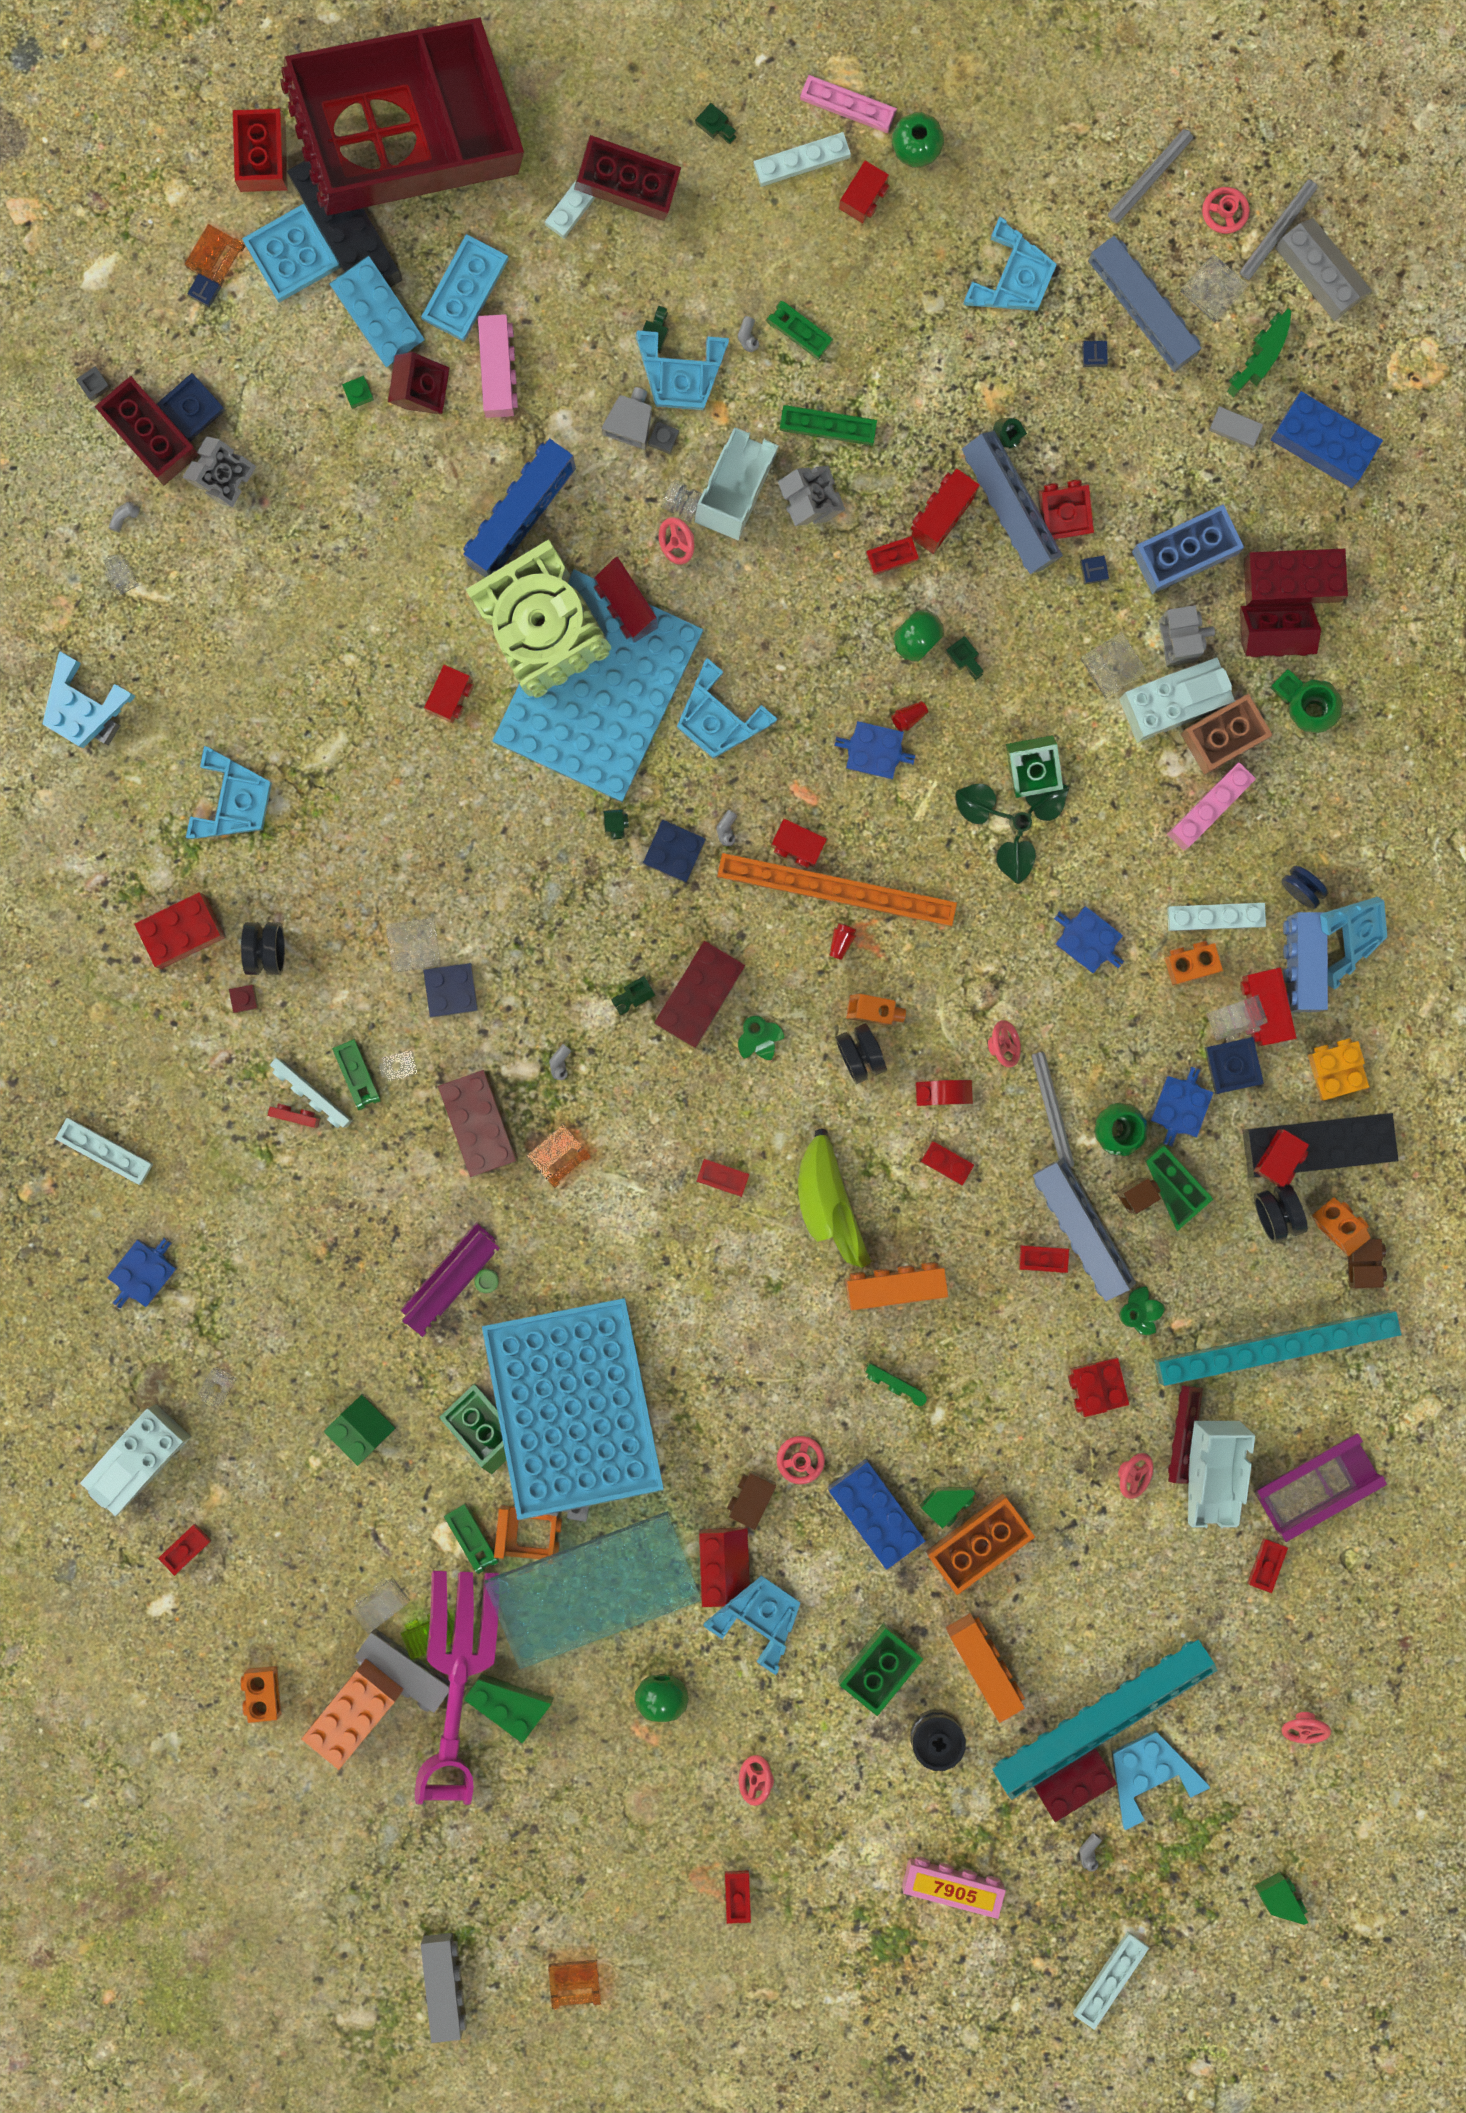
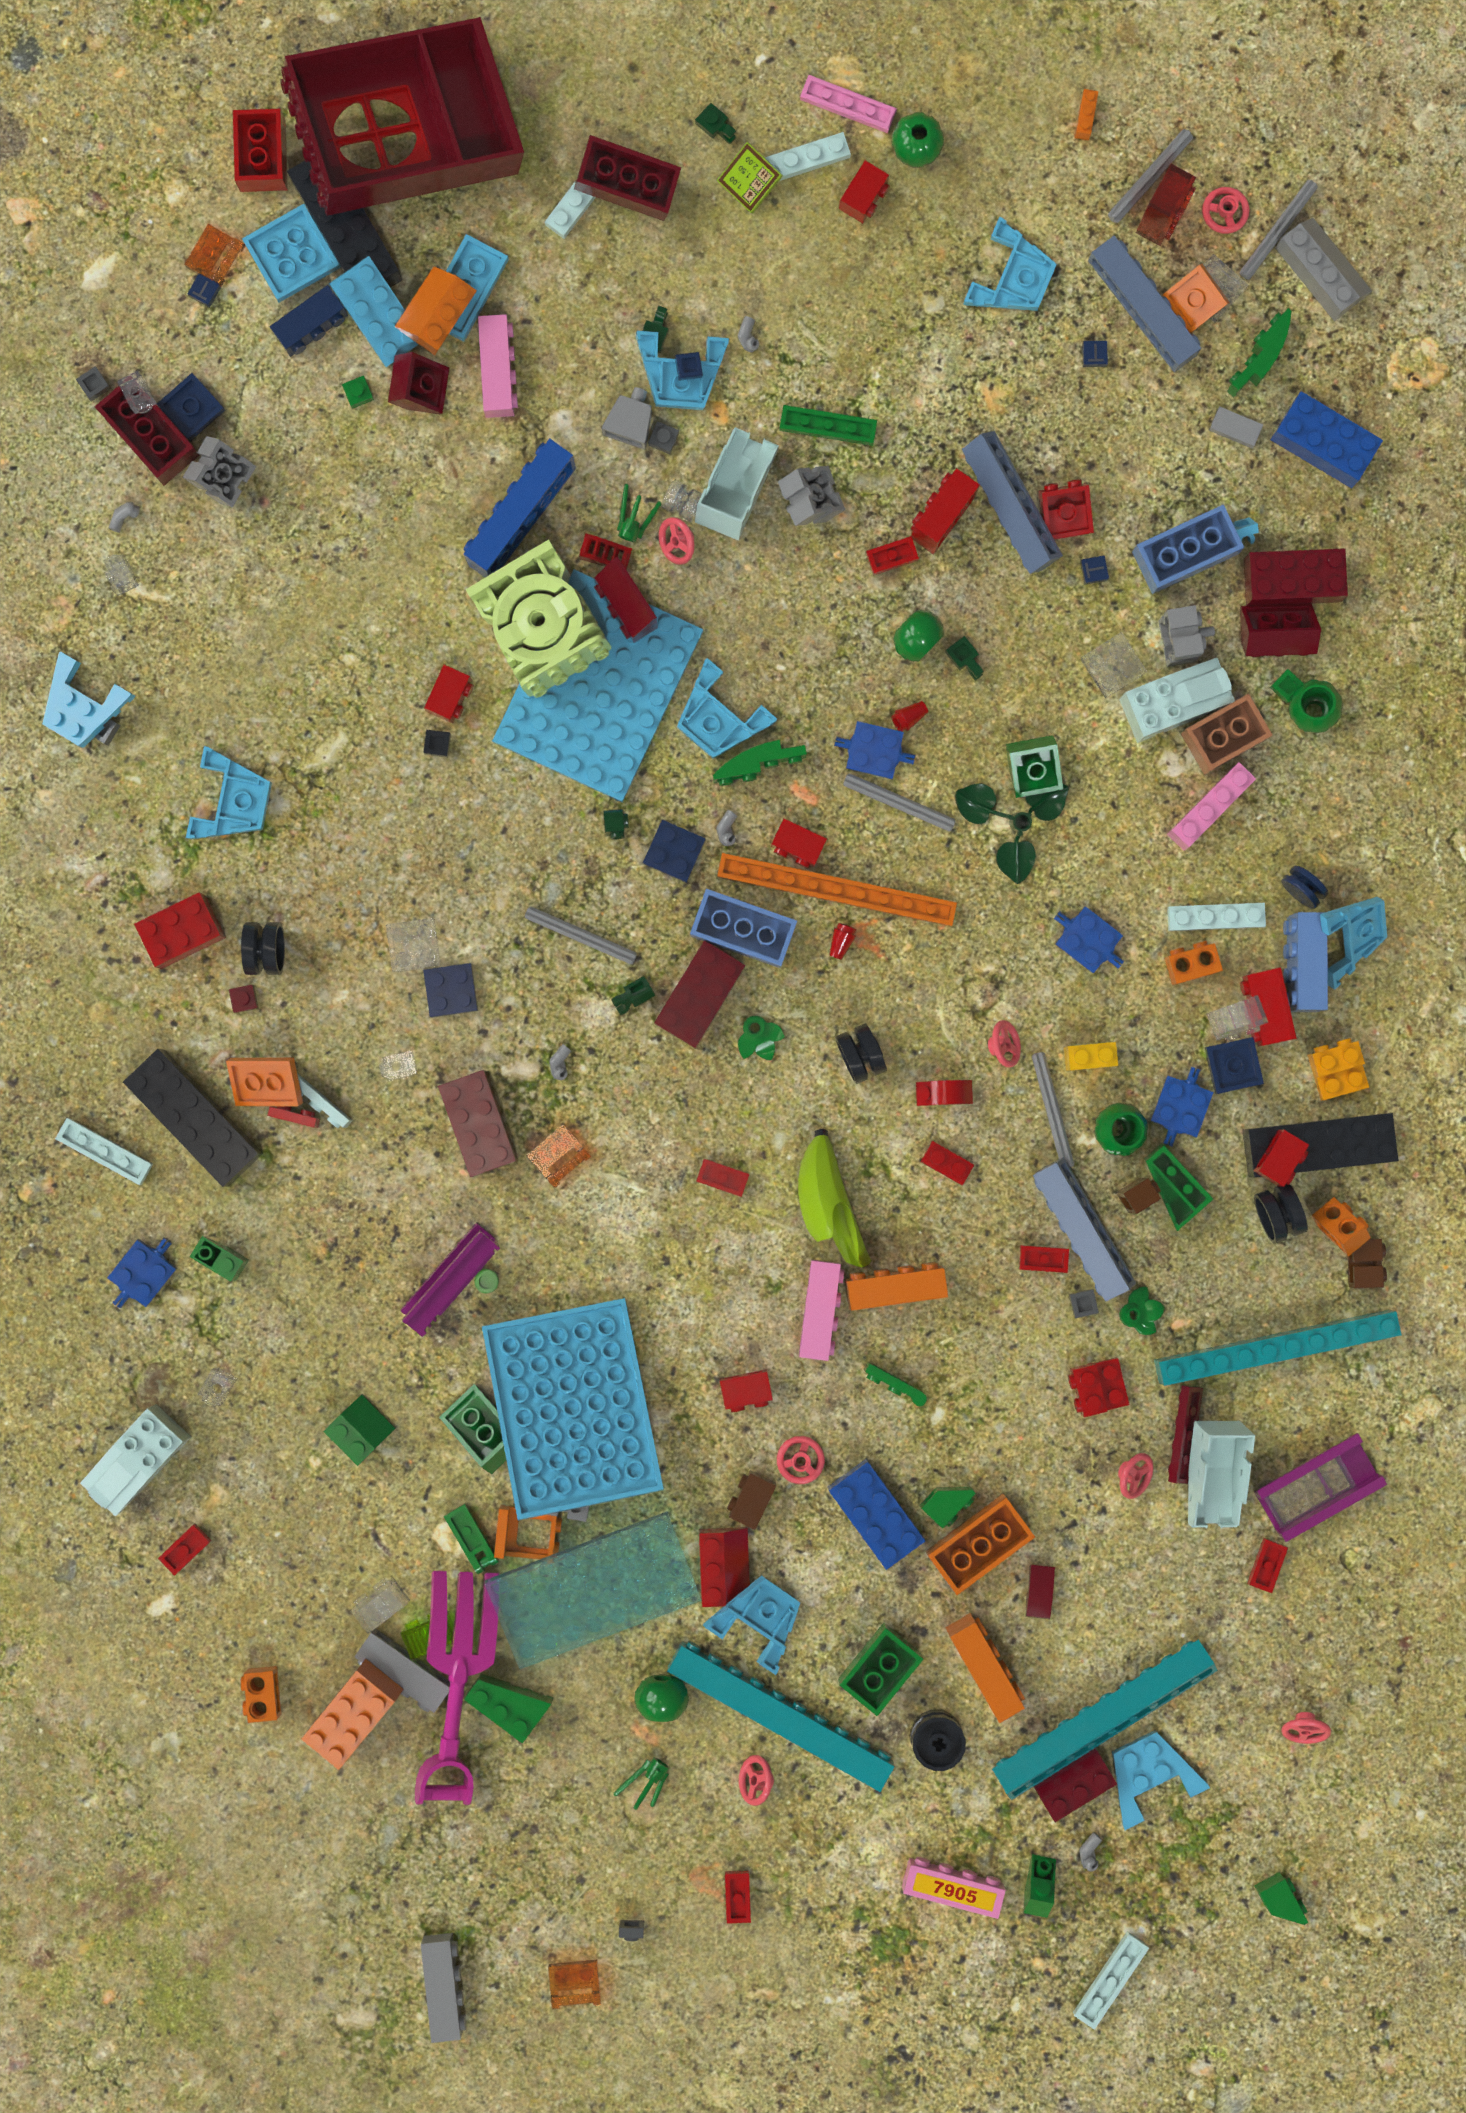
green plate [332,1039,381,1110] -> none
green plate [766,301,833,360] -> none
orange torso [846,994,906,1025] -> none
dark green plate [993,418,1027,449] -> none
none -> clear brick [117,371,157,414]
none -> black brick [123,1049,263,1187]
none -> green slope [189,1236,249,1282]
none -> orange plate [226,1057,303,1106]
none -> dark blue brick [269,285,348,357]
none -> orange slope [395,267,477,356]
none -> black plate [423,729,451,758]
none -> light grey axle [525,907,637,964]
none -> red slope [579,533,632,570]
none -> green plant [613,1757,670,1810]
none -> green plant [617,484,662,543]
none -> dark grey plate [619,1920,644,1941]
none -> teal brick [667,1641,895,1792]
none -> dark blue tile [675,352,703,381]
none -> medium blue brick [690,889,797,969]
none -> green slope [713,740,807,786]
none -> tile [717,142,783,214]
none -> red brick [720,1369,773,1412]
none -> bright pink brick [799,1260,844,1361]
none -> light grey axle [843,774,955,831]
none -> green slope [1023,1854,1056,1918]
none -> dark red slope [1025,1564,1055,1619]
none -> yellow brick [1064,1042,1118,1071]
none -> dark grey plate [1069,1289,1099,1319]
none -> orange piece [1074,89,1099,141]
none -> clear red brick [1136,163,1197,246]
none -> orange plate [1162,264,1230,334]
none -> medium azure tile [1232,517,1259,544]

